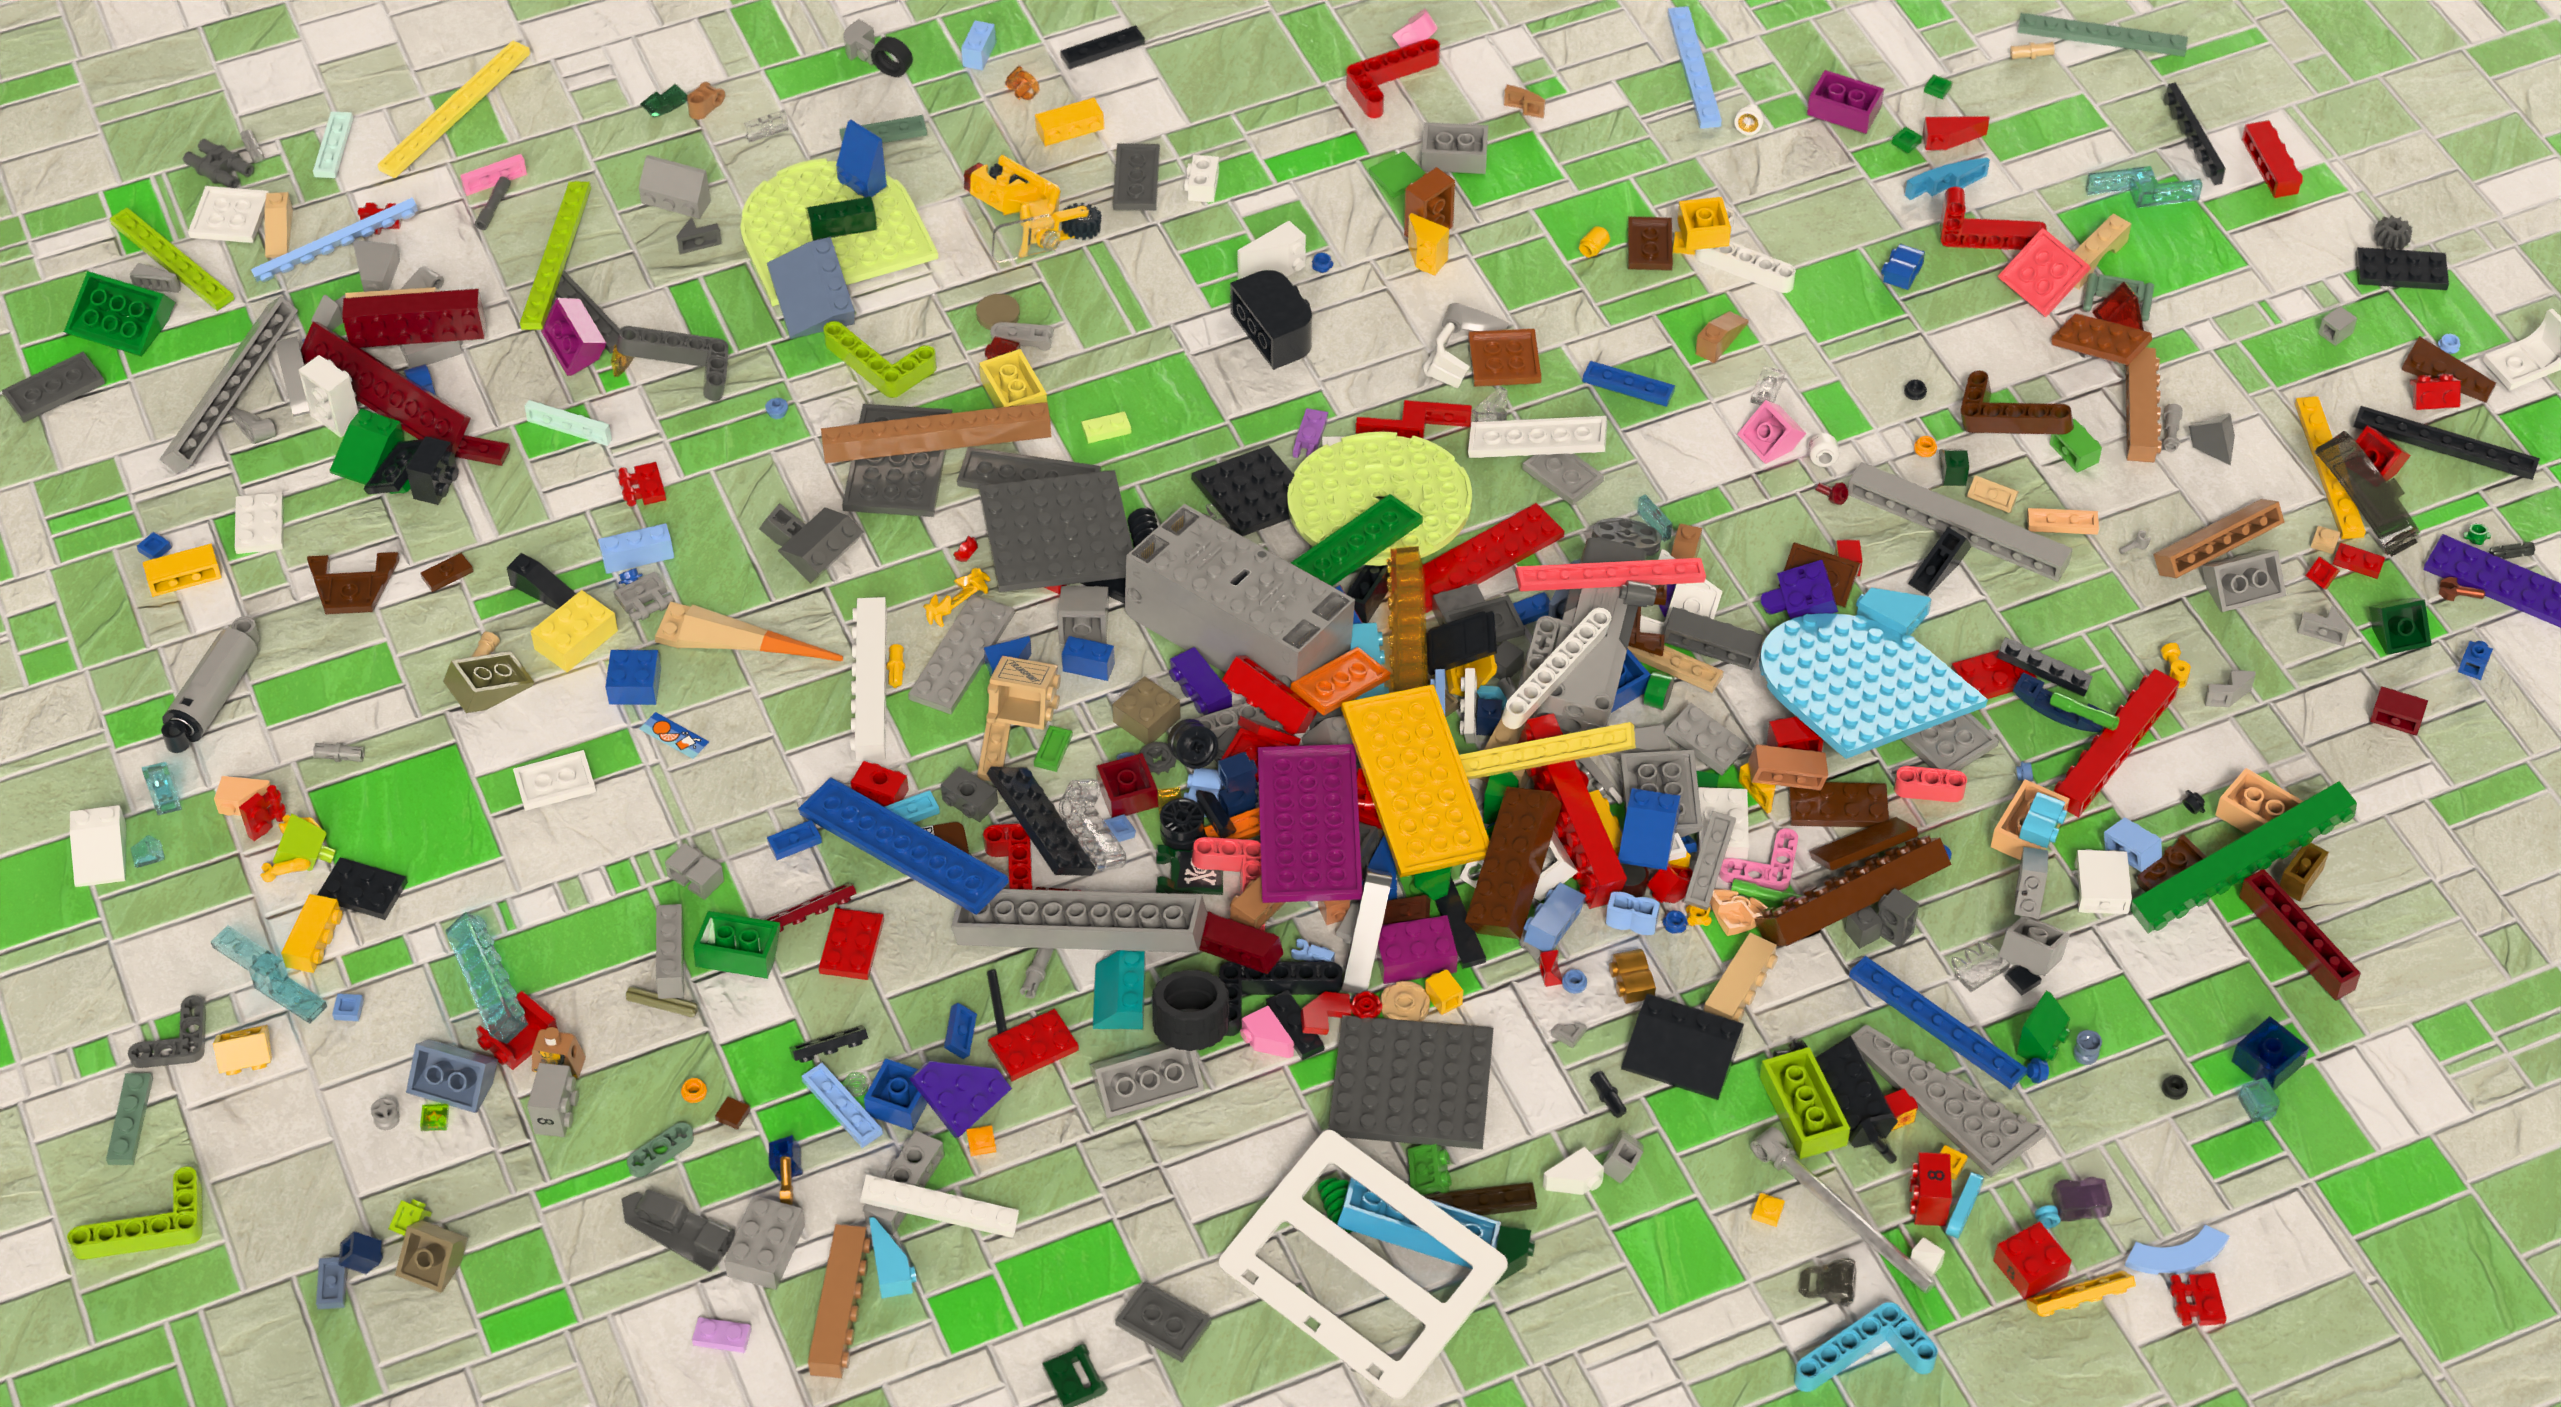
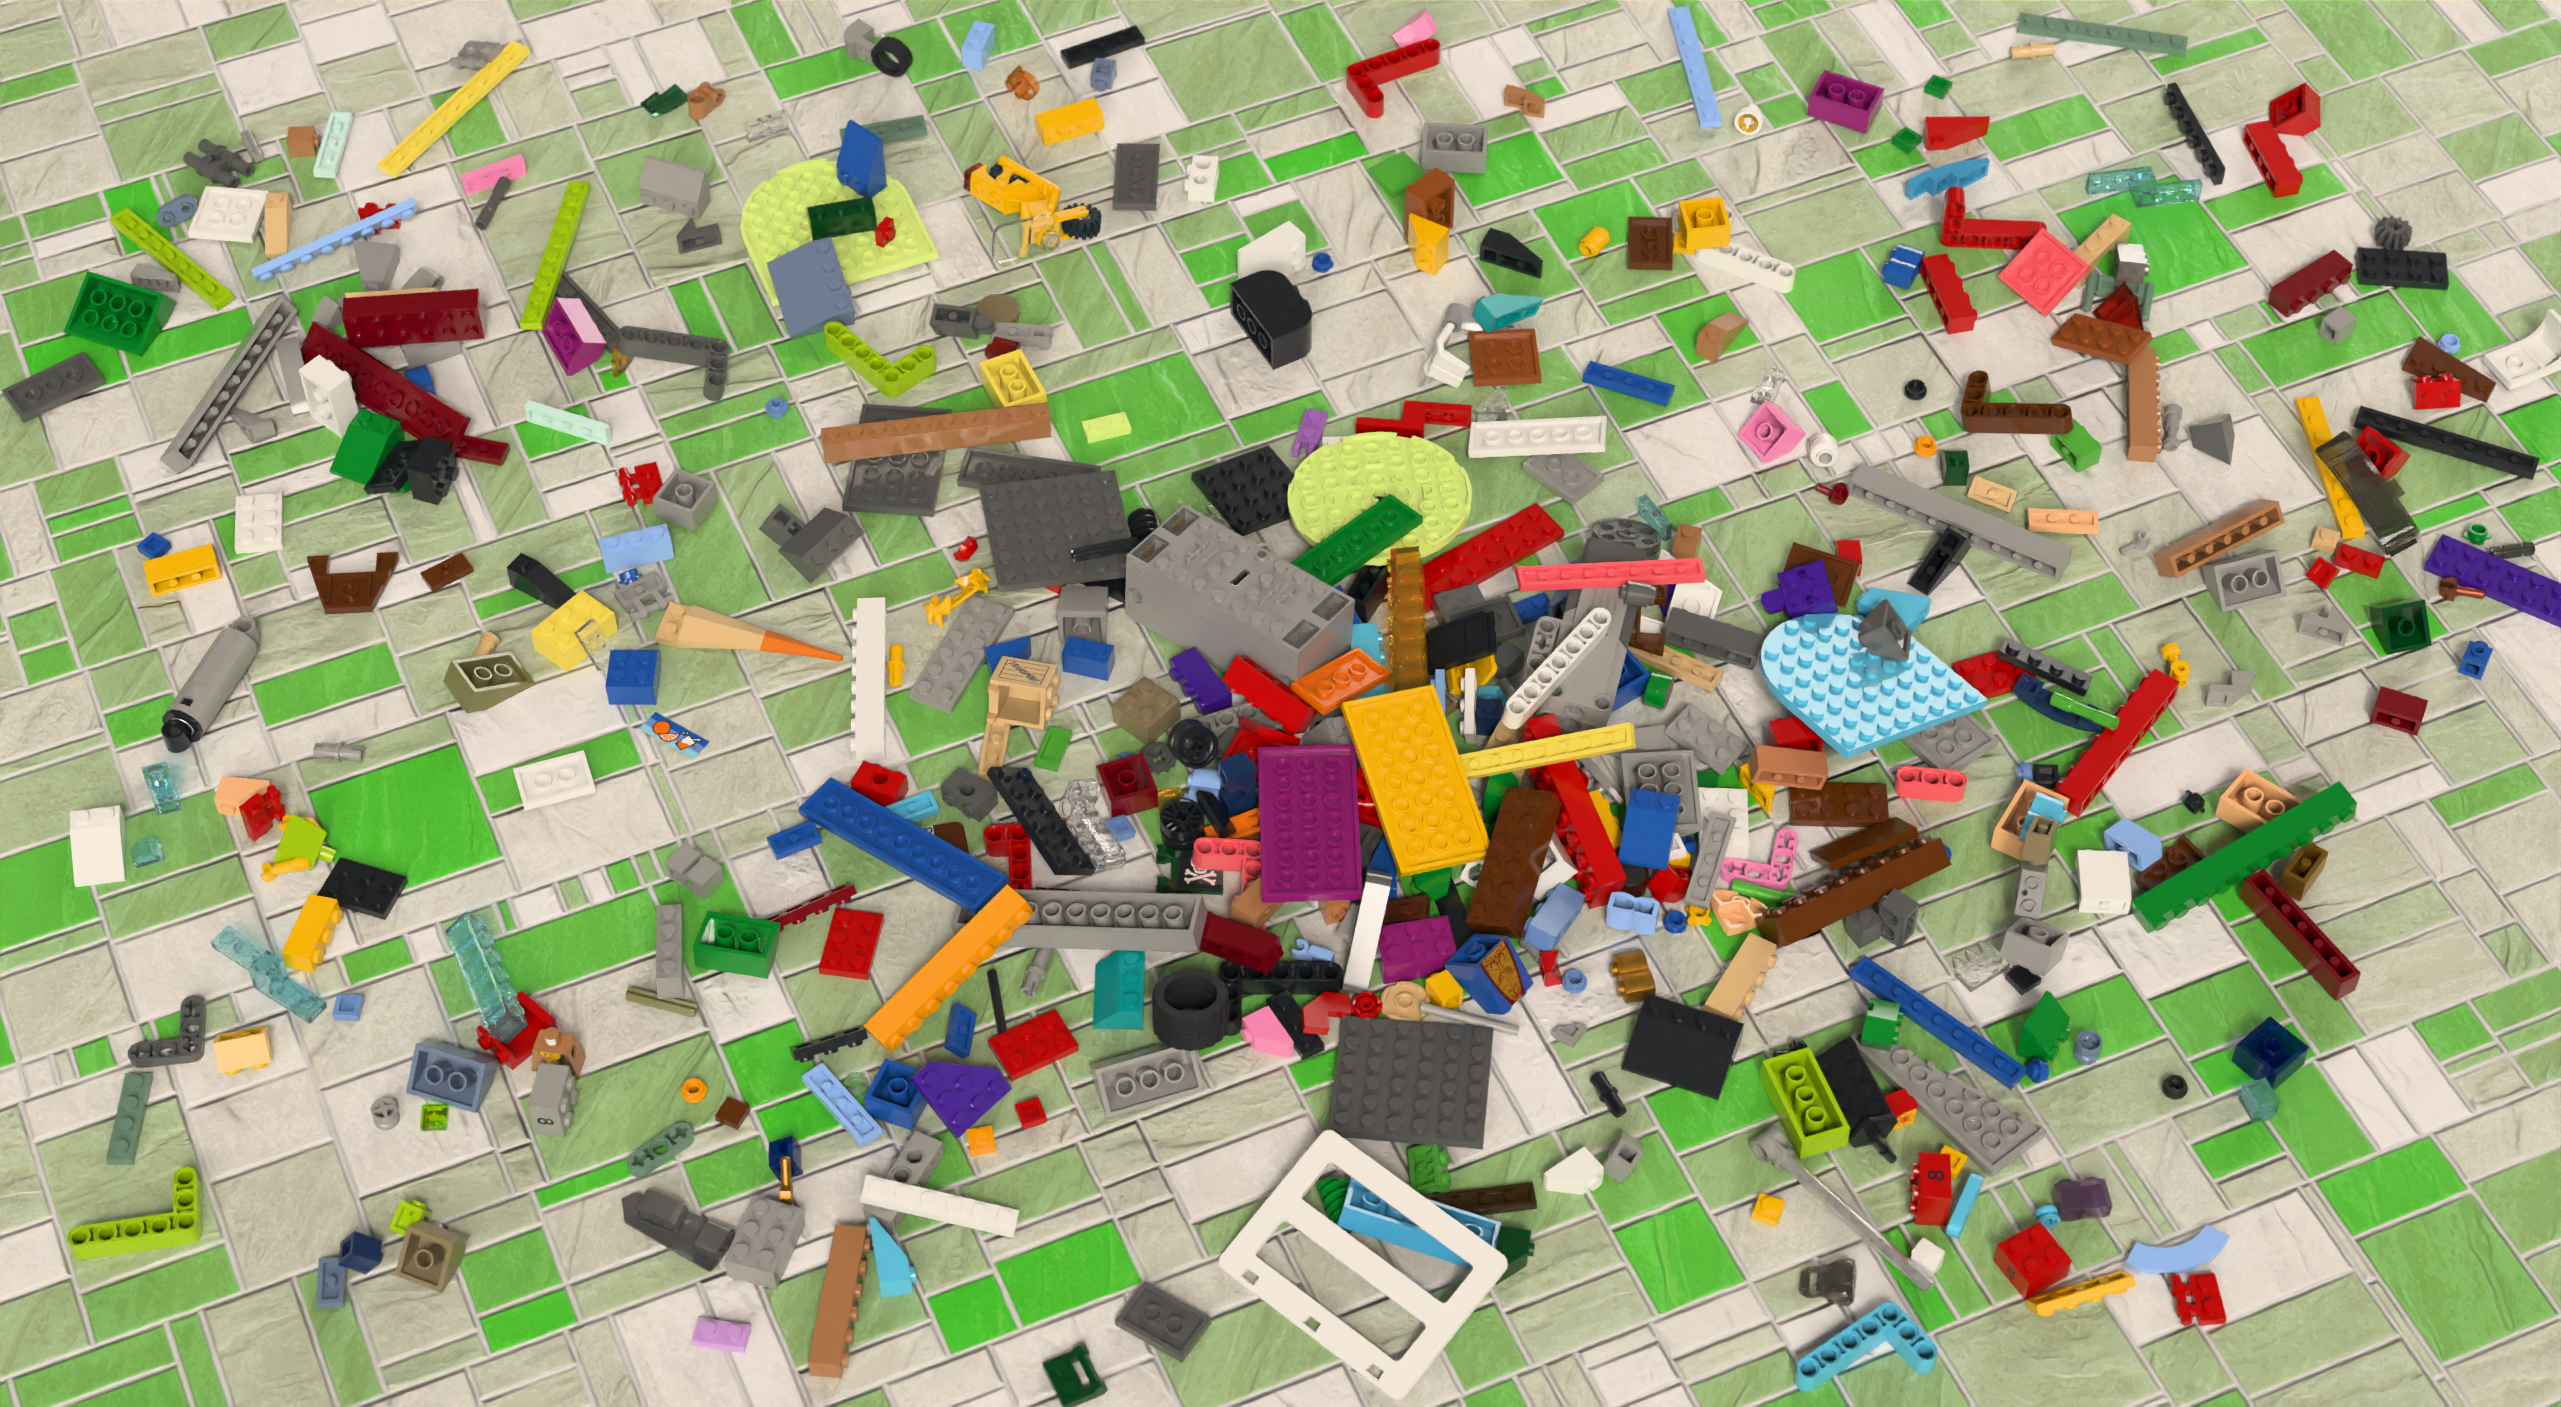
none -> sand blue plate [157,194,198,228]
none -> medium nougat brick [286,126,321,157]
none -> light grey plate [449,41,503,70]
none -> clear plate [574,619,614,671]
none -> light grey brick [652,468,719,532]
none -> light orange brick [863,884,1033,1054]
none -> red plate [875,216,896,248]
none -> dark grey brick [929,303,996,339]
none -> red plate [1014,1097,1047,1130]
none -> black axle [1071,536,1139,562]
none -> sand blue brick [1090,58,1117,91]
none -> light grey bar [1419,1002,1520,1036]
none -> blue slope [1443,933,1534,1015]
none -> teal slope [1472,294,1543,333]
none -> black slope [1480,228,1543,279]
none -> dark grey slope [1858,599,1912,662]
none -> green brick [1860,998,1904,1052]
none -> red brick [1919,253,1978,335]
none -> dark tan brick [2022,815,2060,866]
none -> black tile [2033,764,2059,789]
none -> flat silver brick [2113,242,2149,284]
none -> dark red brick [2268,250,2353,318]
none -> red slope [2270,82,2321,136]

